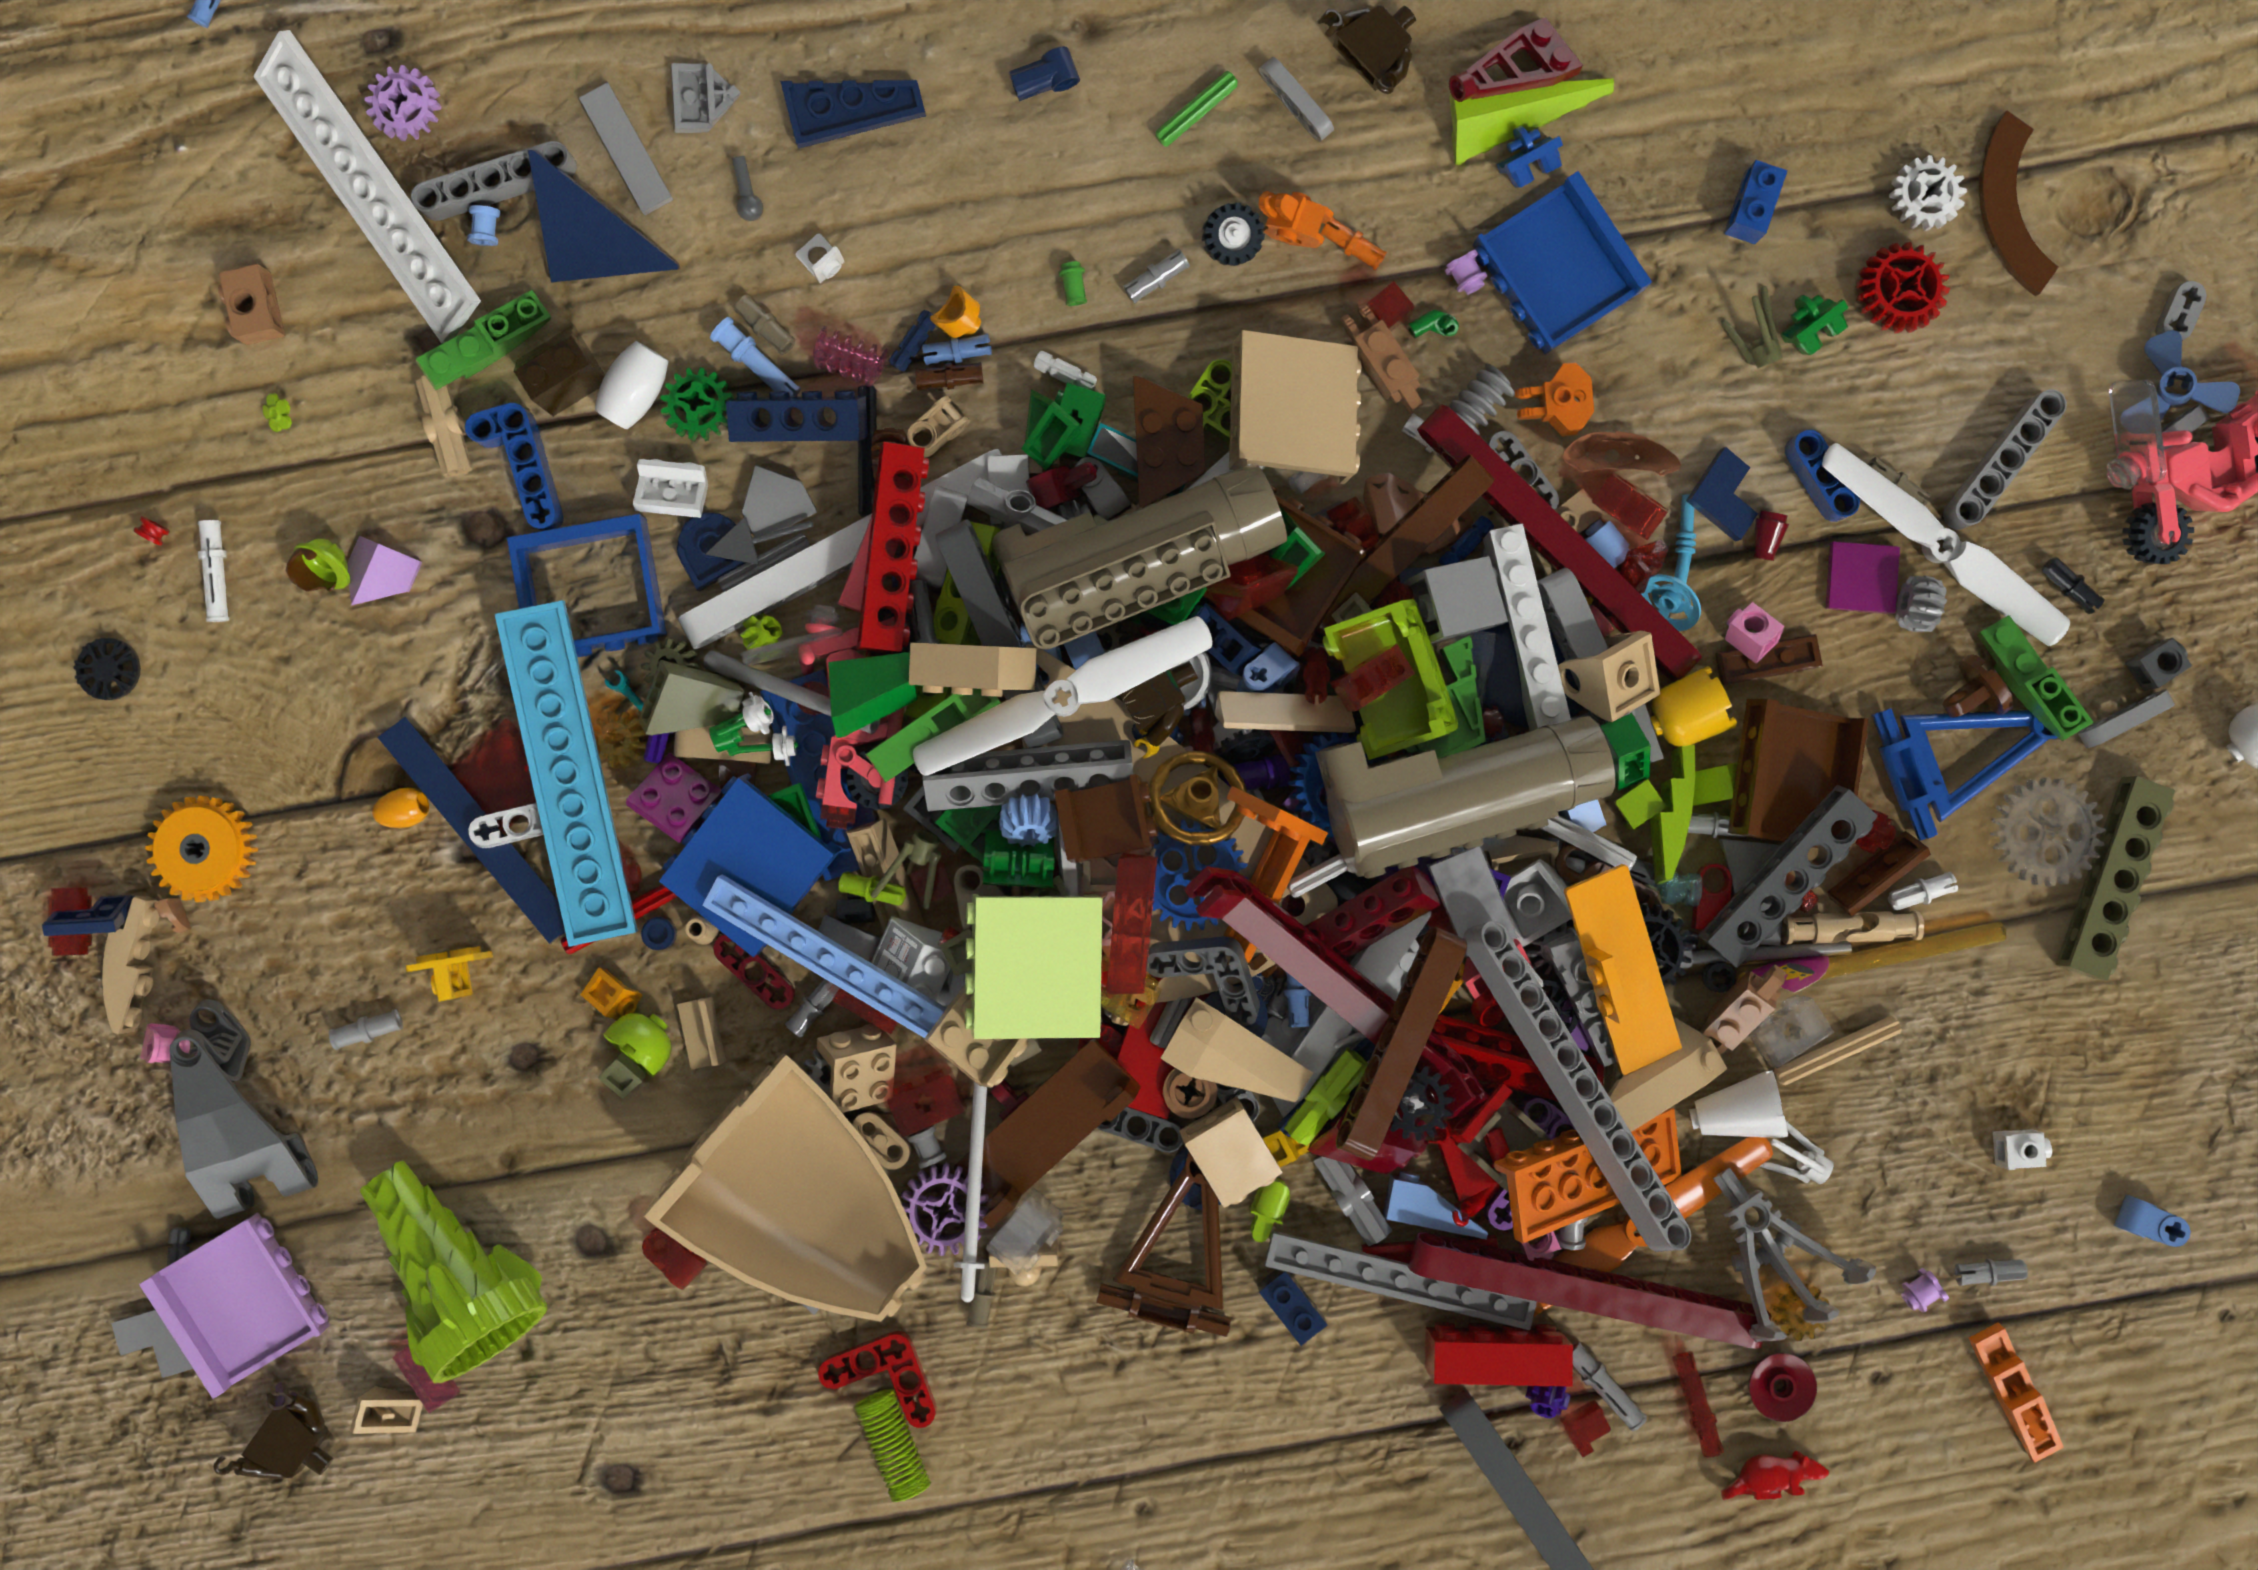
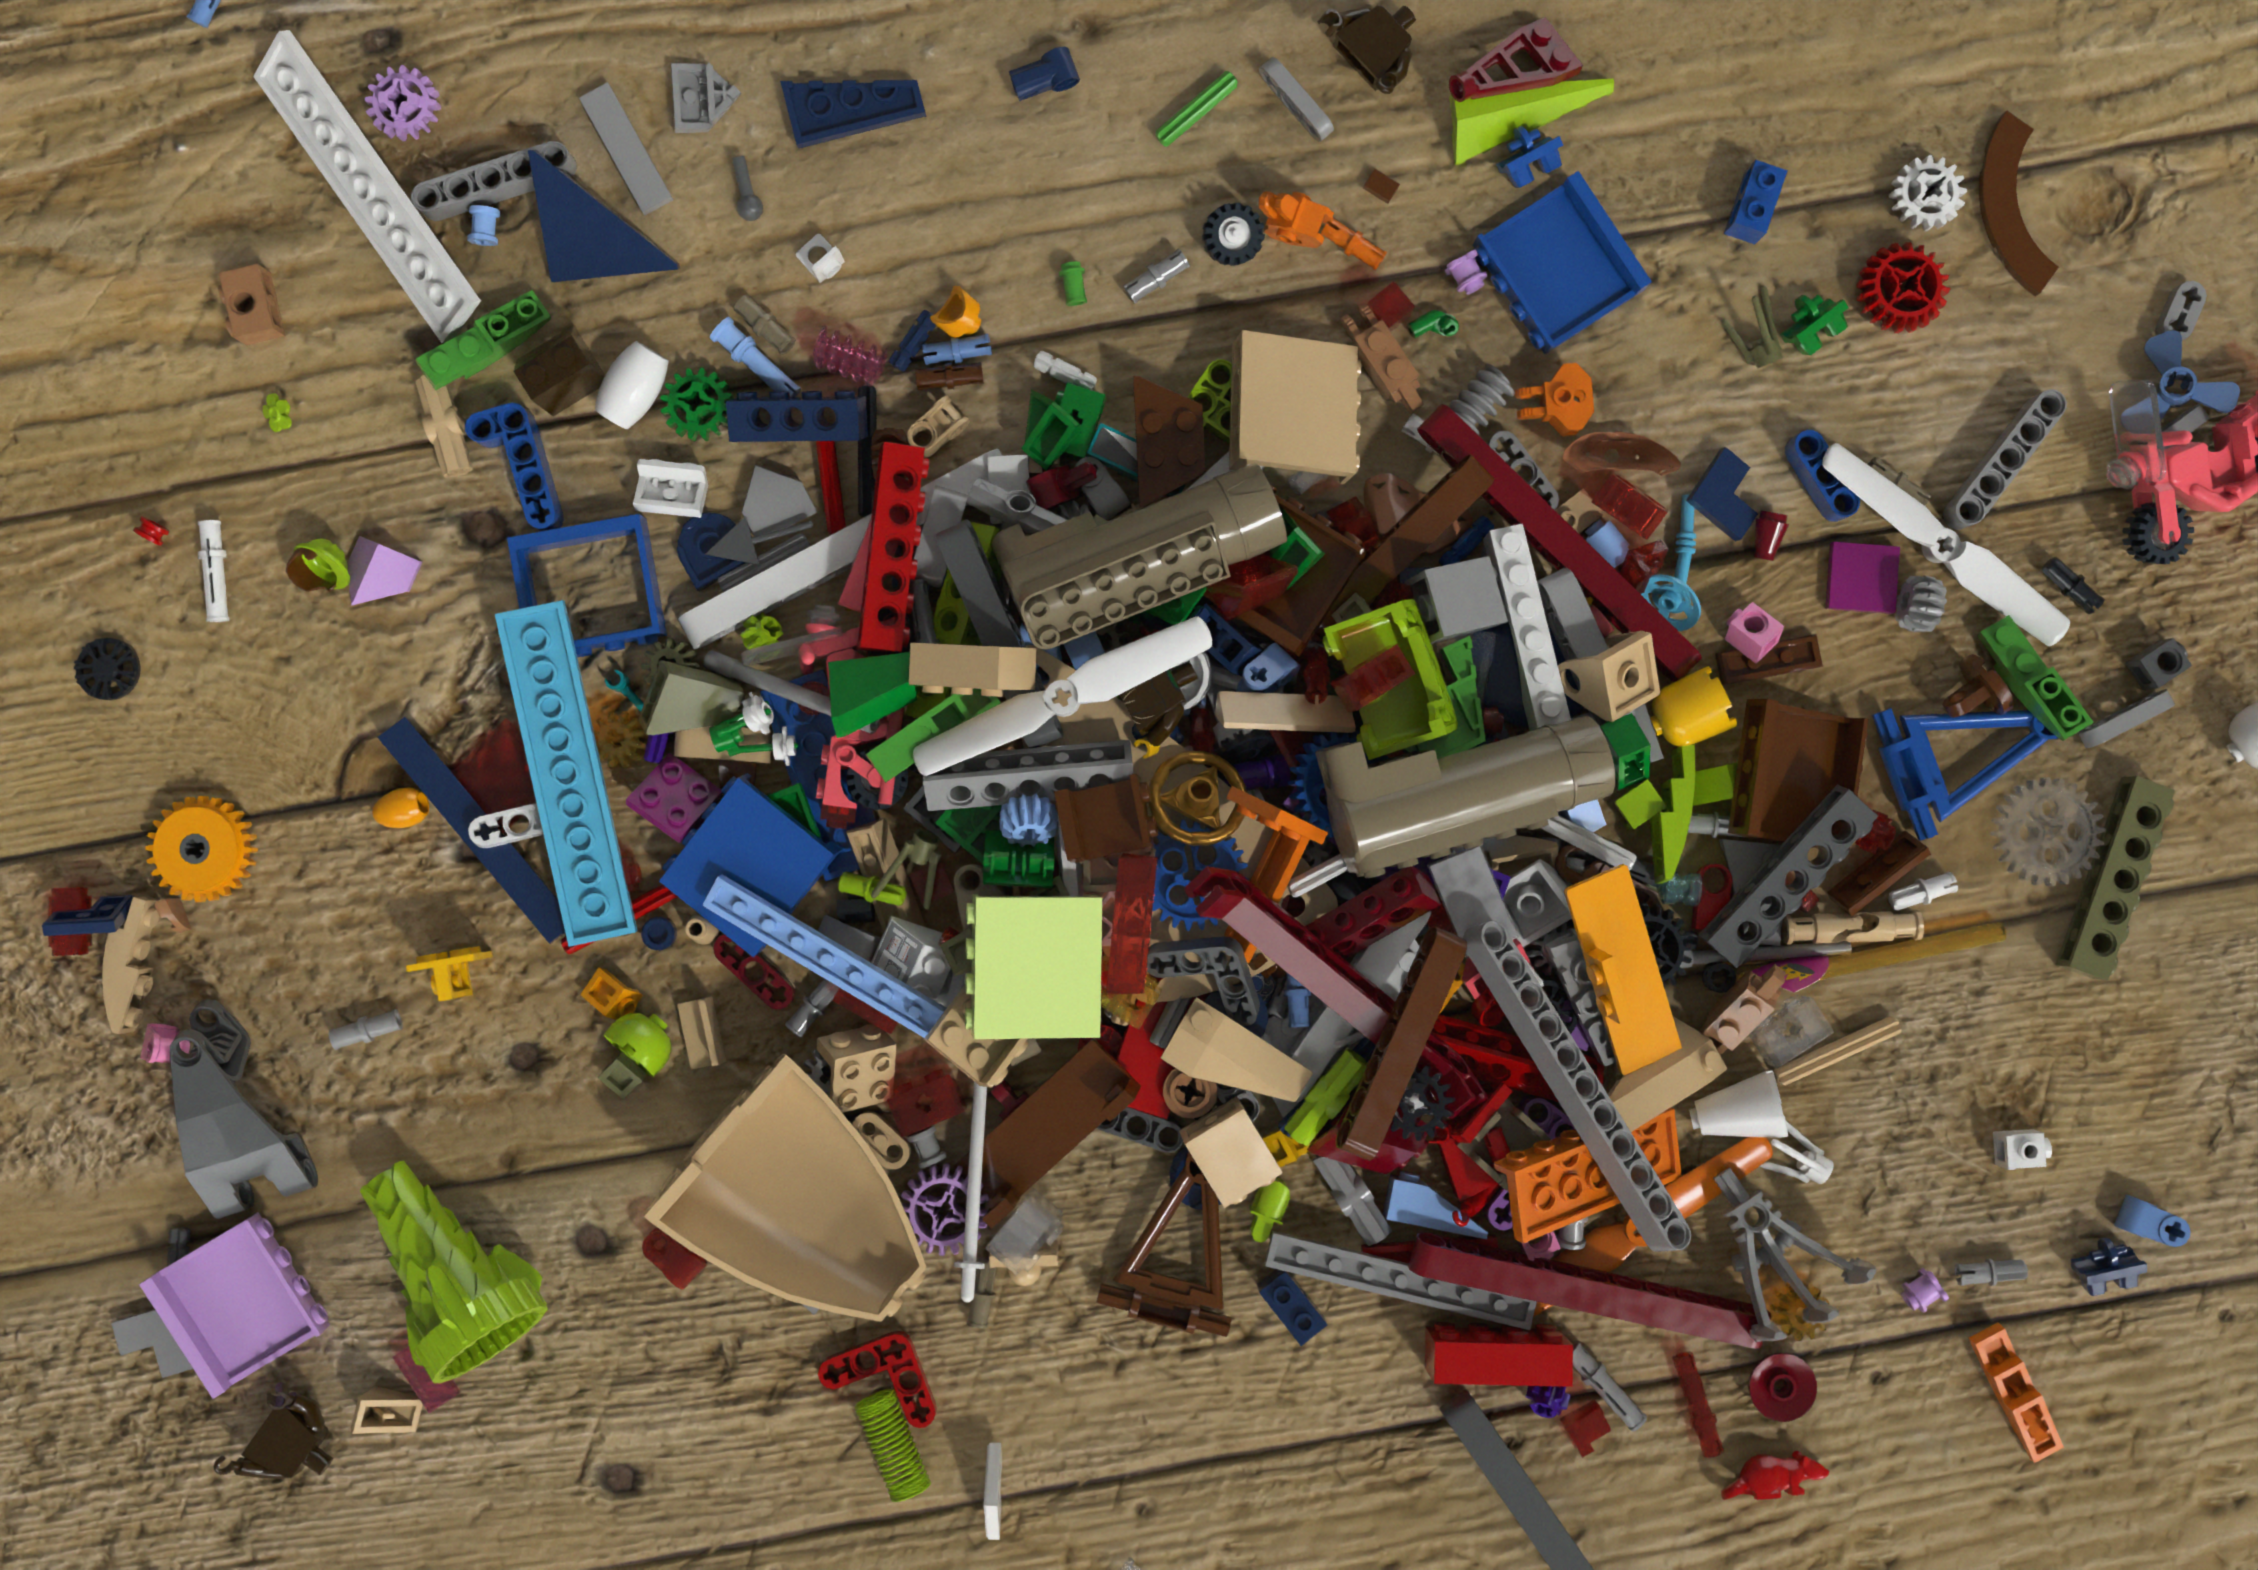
none -> red axle [816,441,846,535]
none -> white tile [984,1443,1002,1540]
none -> reddish brown piece [1363,169,1400,204]
none -> dark blue hips [2071,1237,2147,1296]

